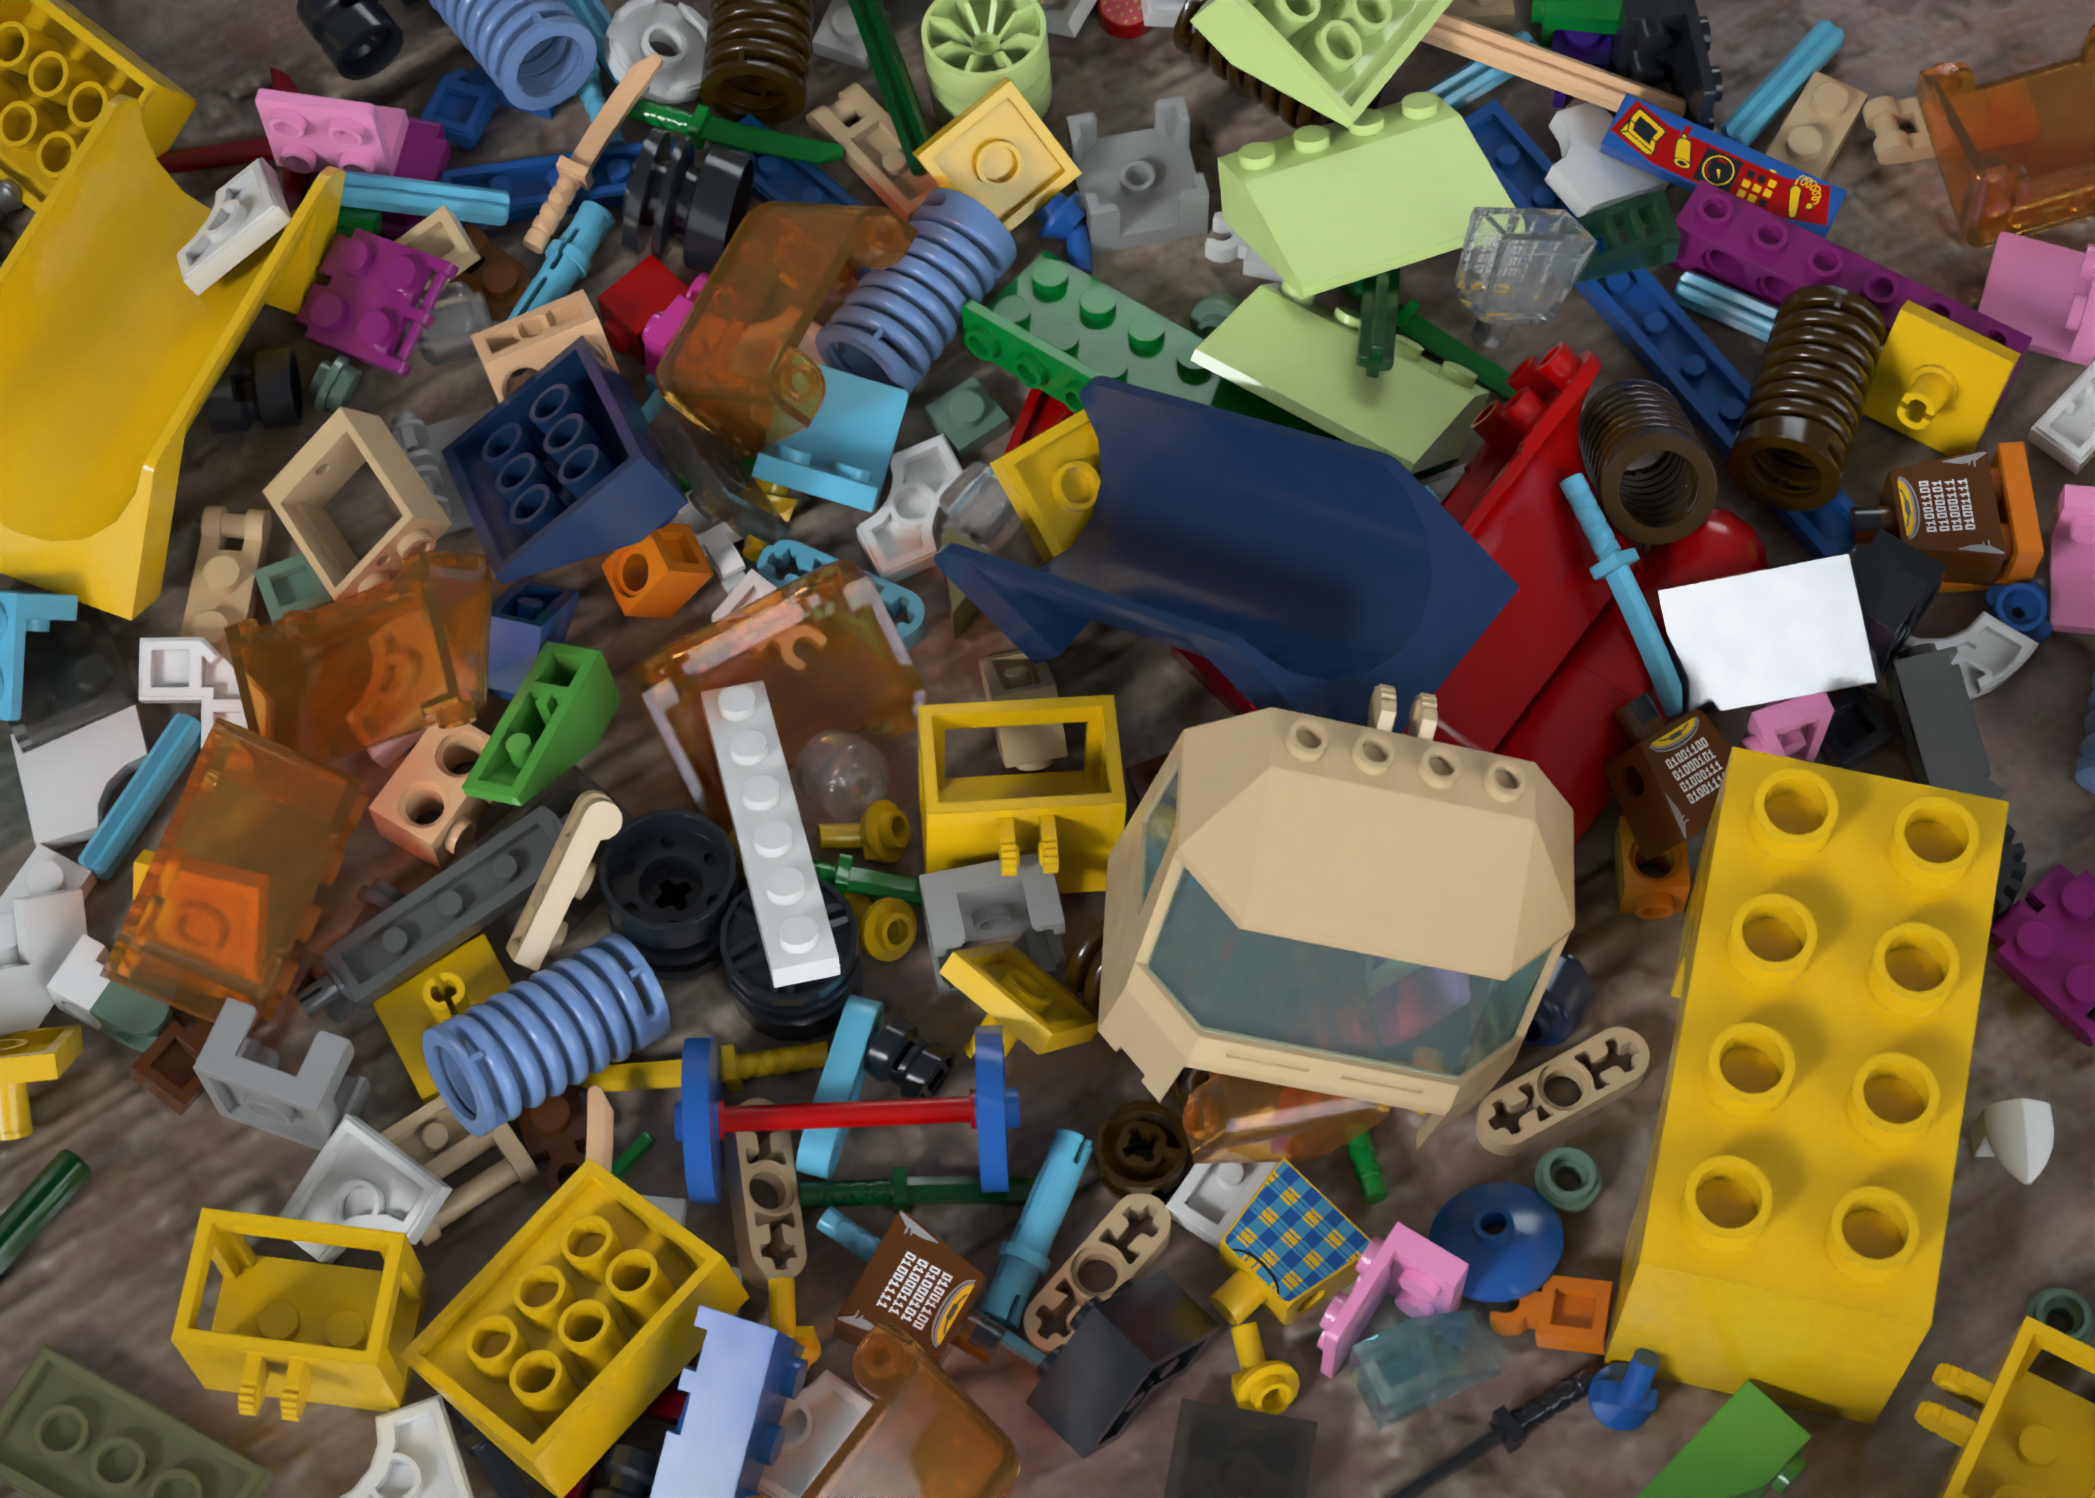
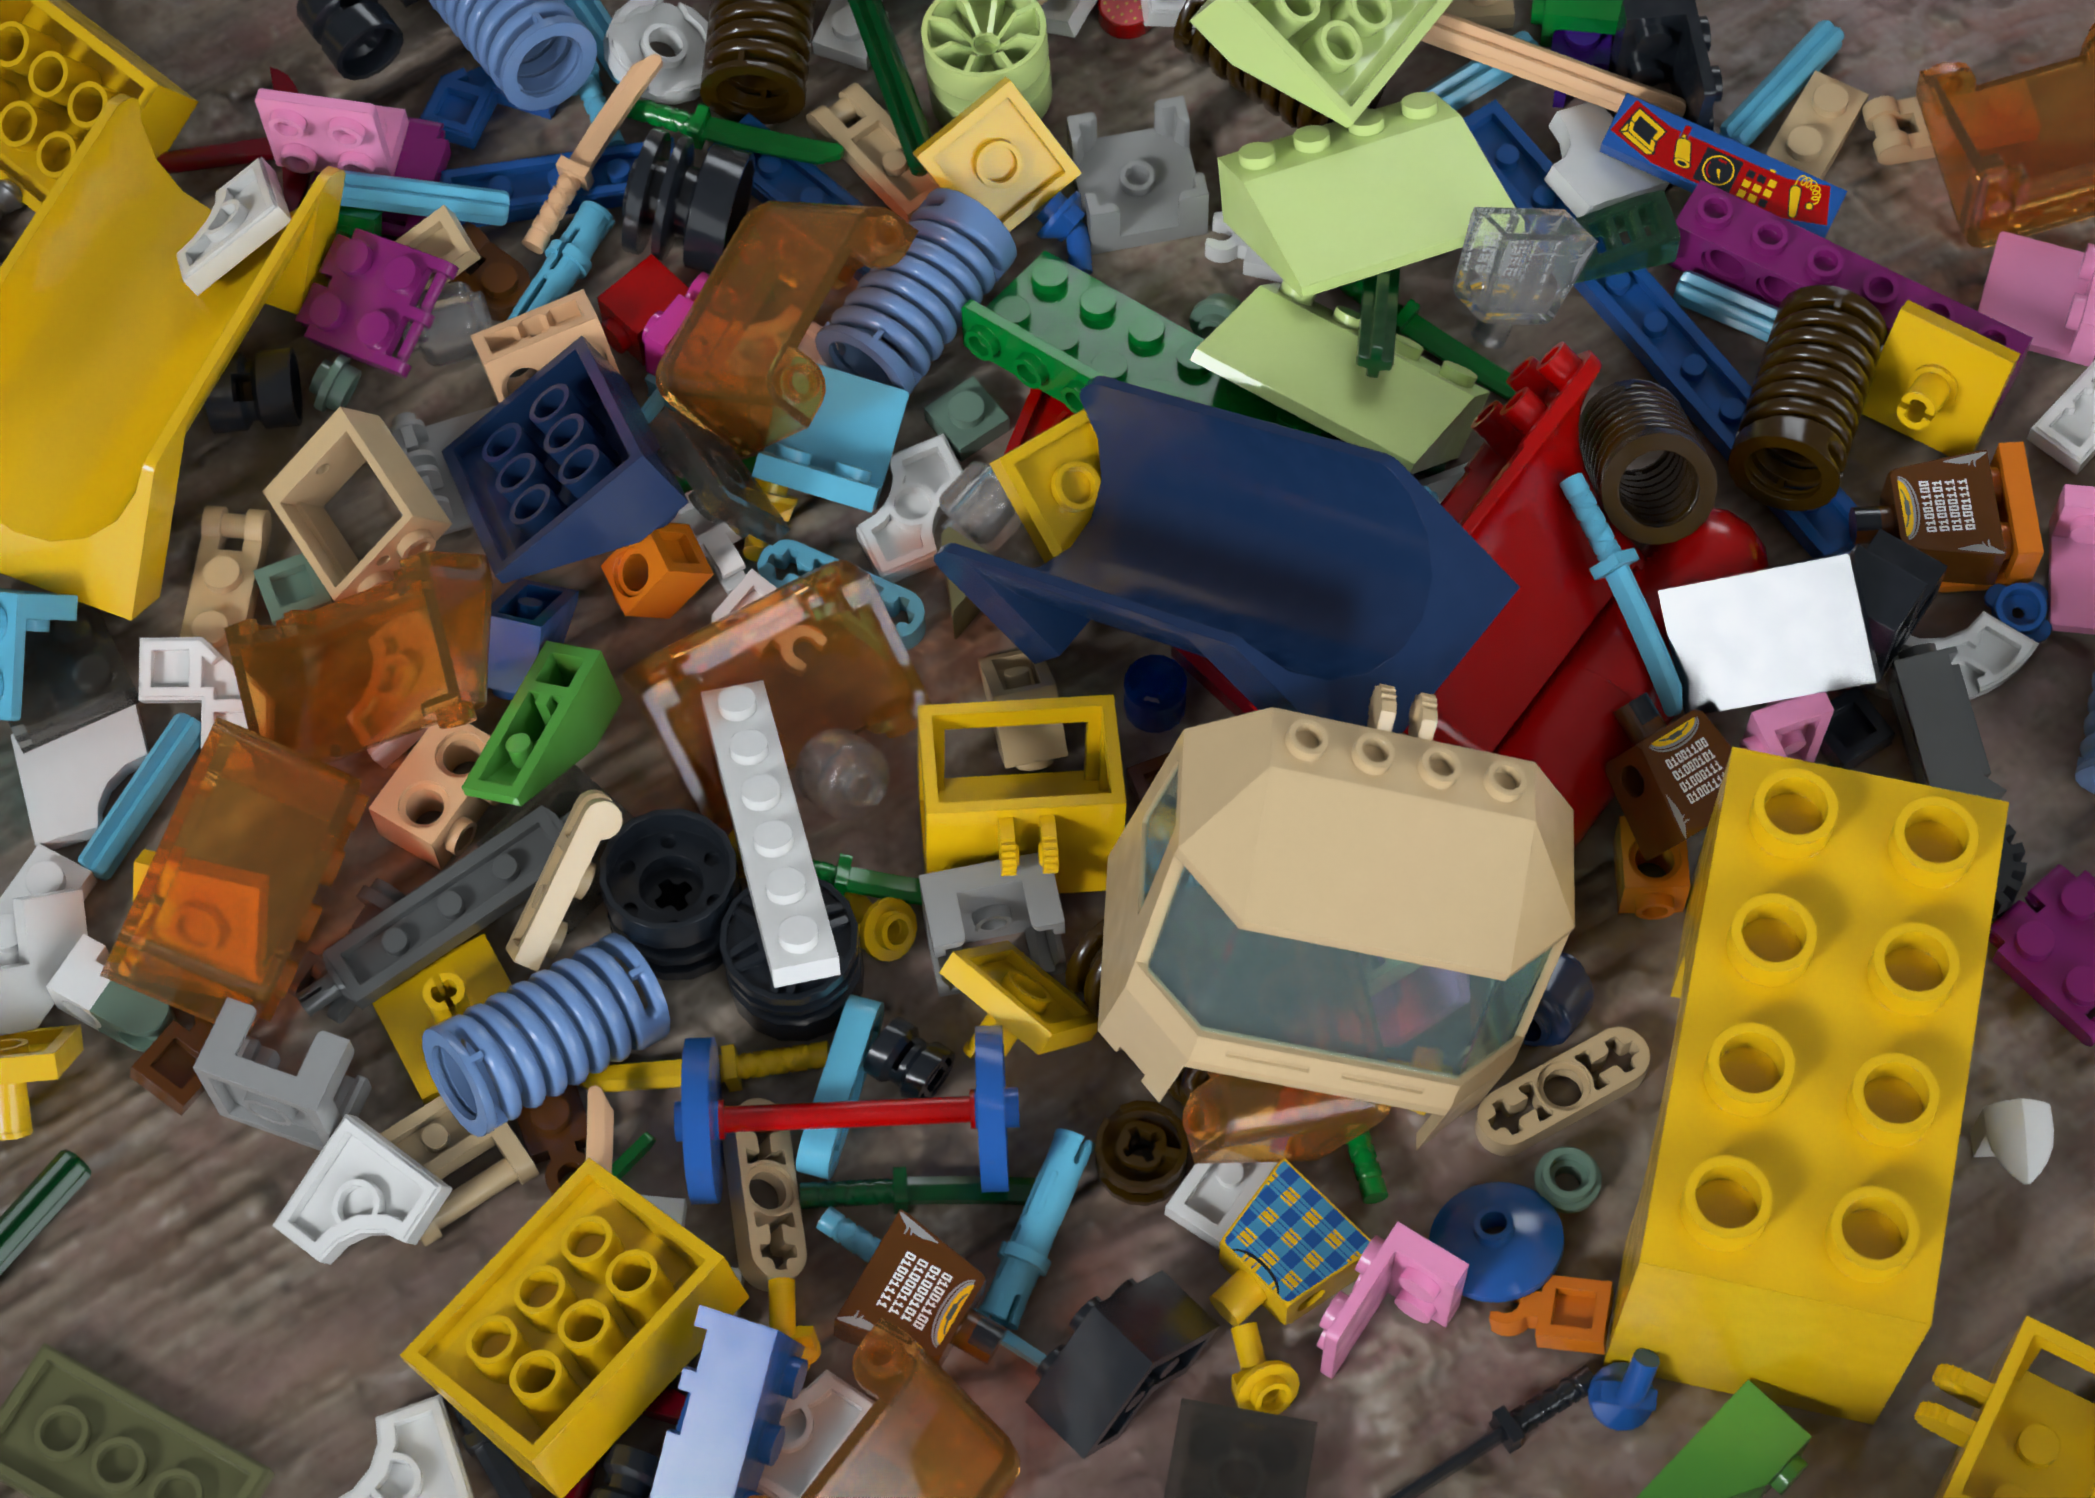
yellow piece [171,1208,431,1422] -> none
yellow plate [816,799,910,863] -> none
tan beam [1023,1193,1171,1355] -> none
clear light blue slope [1348,1310,1502,1430] -> none
sand green plate [2024,1288,2095,1356] -> none
none -> clear blue wheel [1124,654,1187,733]

